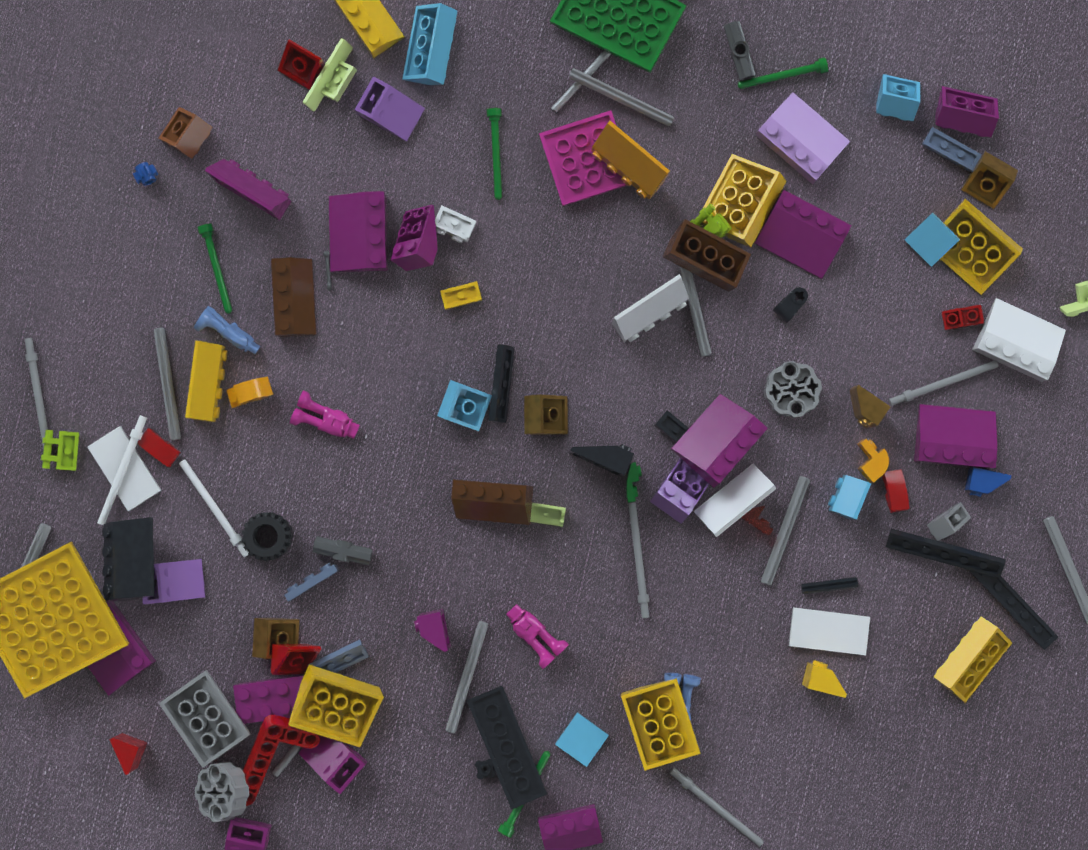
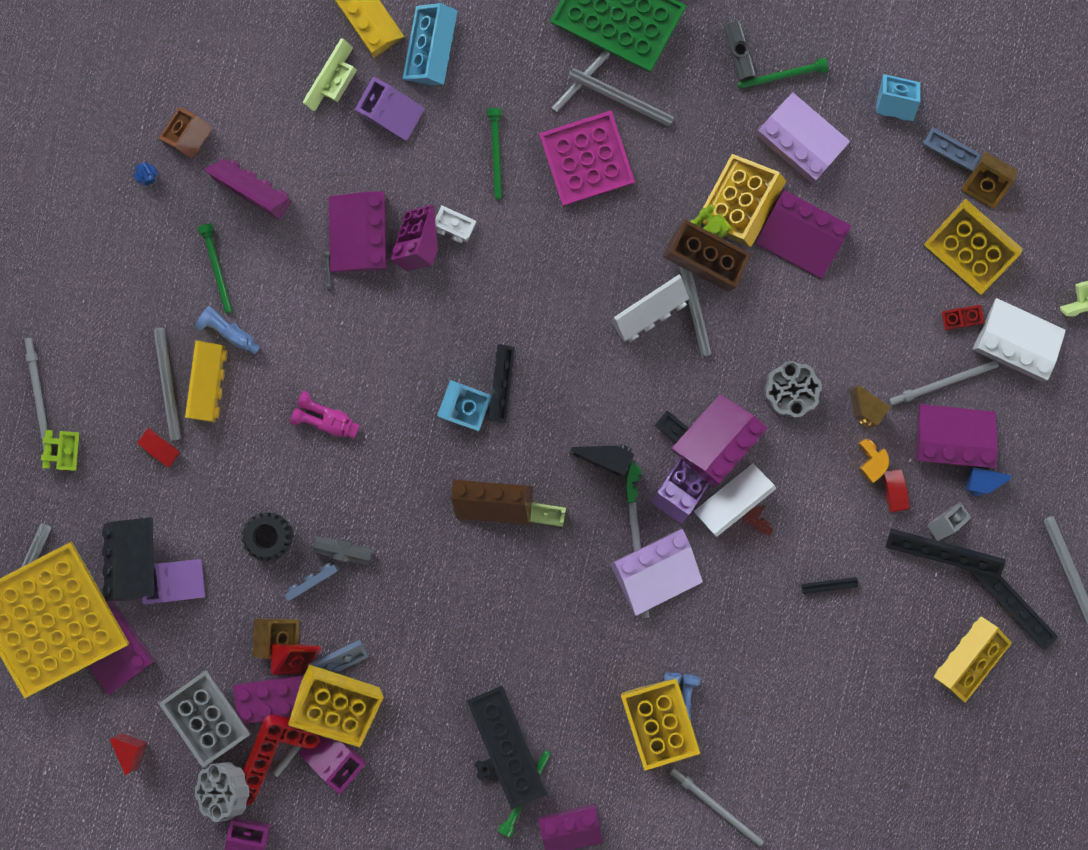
white tile [88,426,162,511] -> none
white bar [97,415,147,525] -> none
white bar [179,460,249,558] -> none
light orange brick [226,376,273,408] -> none
reddish brown slope [271,257,317,337] -> none
red slope [277,39,325,90] -> none
magenta slope [414,609,451,652] -> none
yellow plate [440,281,482,310] -> none
light grey axle [446,621,488,733] -> none
dark pink piece [506,604,569,669] -> none
pearl gold slope [524,395,568,435] -> none
medium azure tile [555,712,609,767] -> none
light orange slope [591,121,670,200] -> none
light grey axle [761,476,810,586] -> none
black piece [773,287,808,323] -> none
white tile [788,607,870,655] -> none
yellow slope [802,660,847,698] -> none
medium azure slope [828,475,871,520] -> none
medium azure tile [905,213,960,267] -> none
magenta slope [935,86,999,138] -> none
none -> lavender slope [610,529,703,616]

